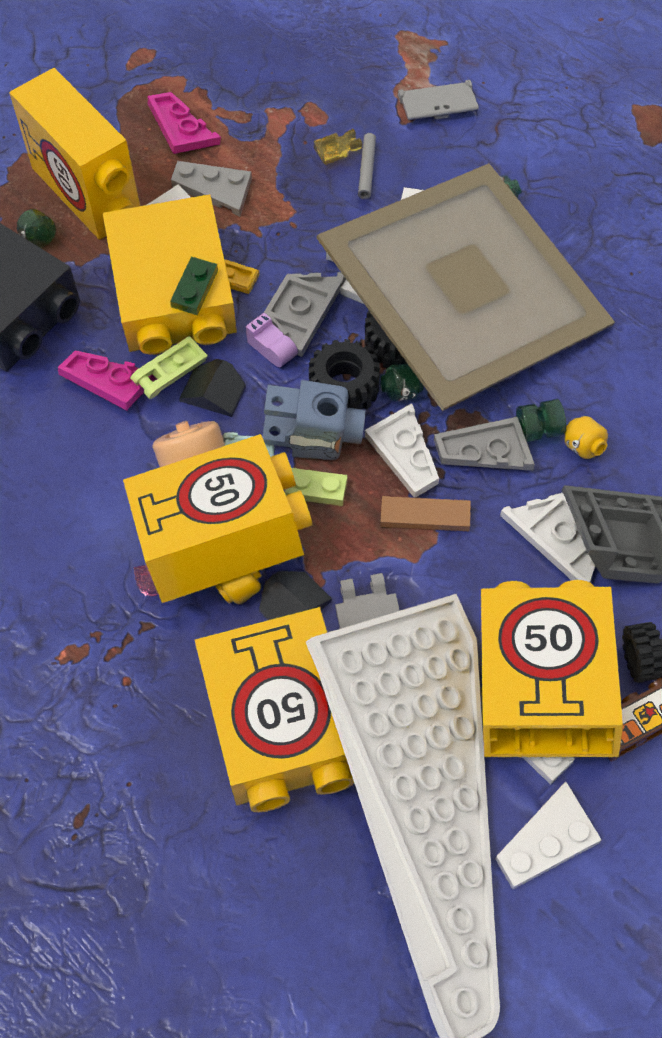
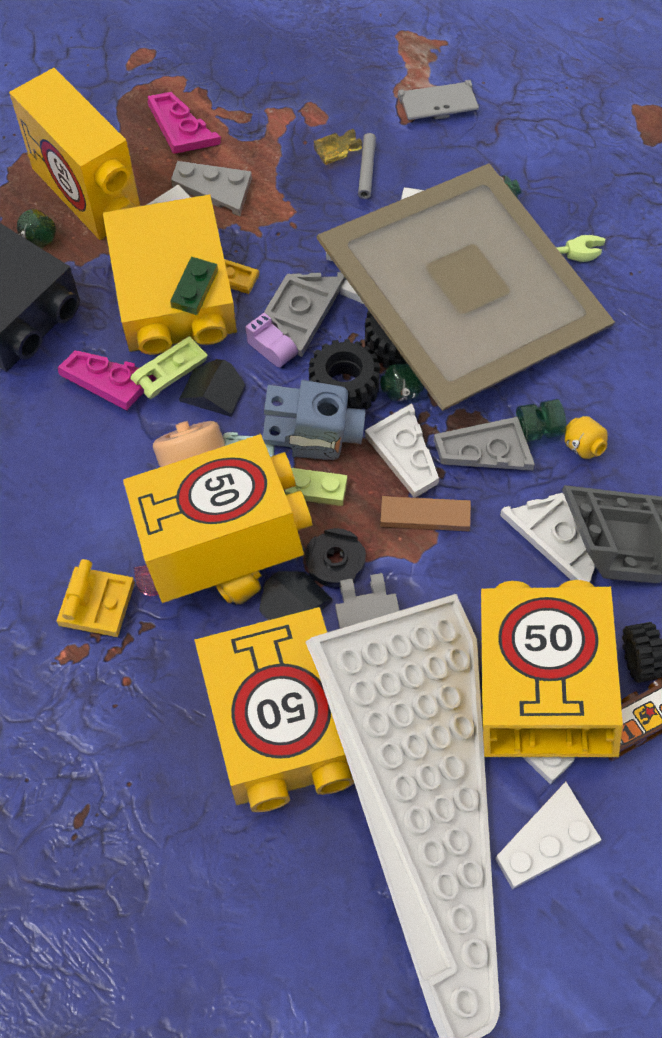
none -> yellow plate [57,559,135,637]
none -> black plate [305,528,366,588]
none -> yellowish green hand [556,235,605,262]

